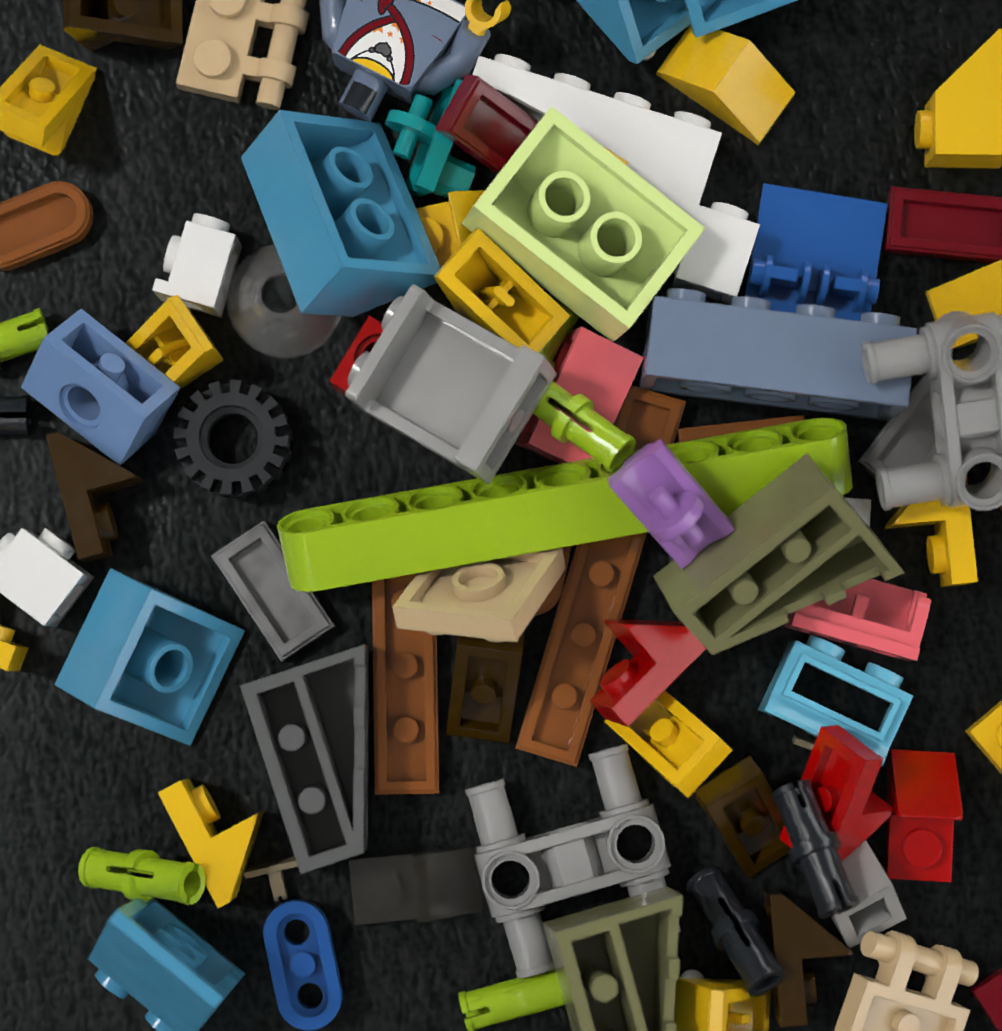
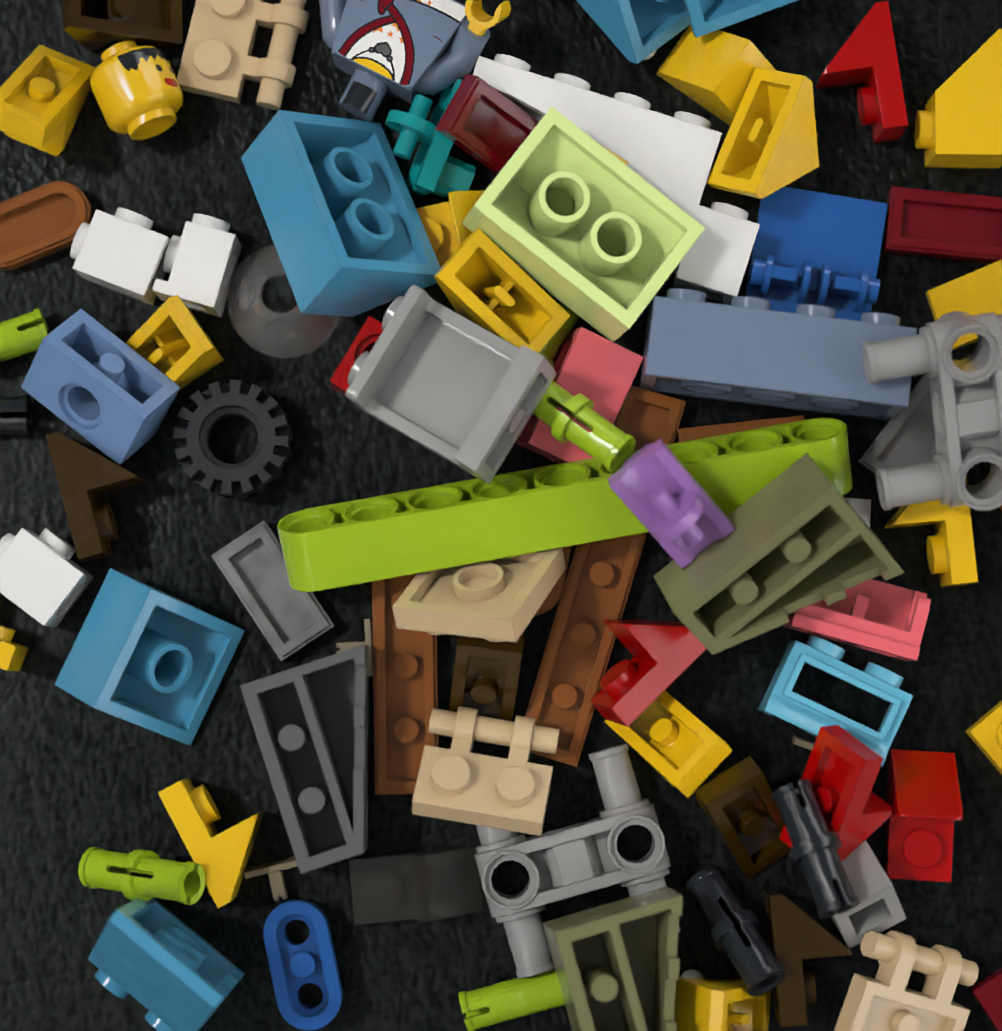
none -> white brick [70,207,170,306]
none -> yellow head [90,40,183,140]
none -> dark tan piece [336,619,373,676]
none -> tan plate [412,706,560,836]
none -> yellow slope [706,67,819,199]
none -> red slope [815,1,908,143]

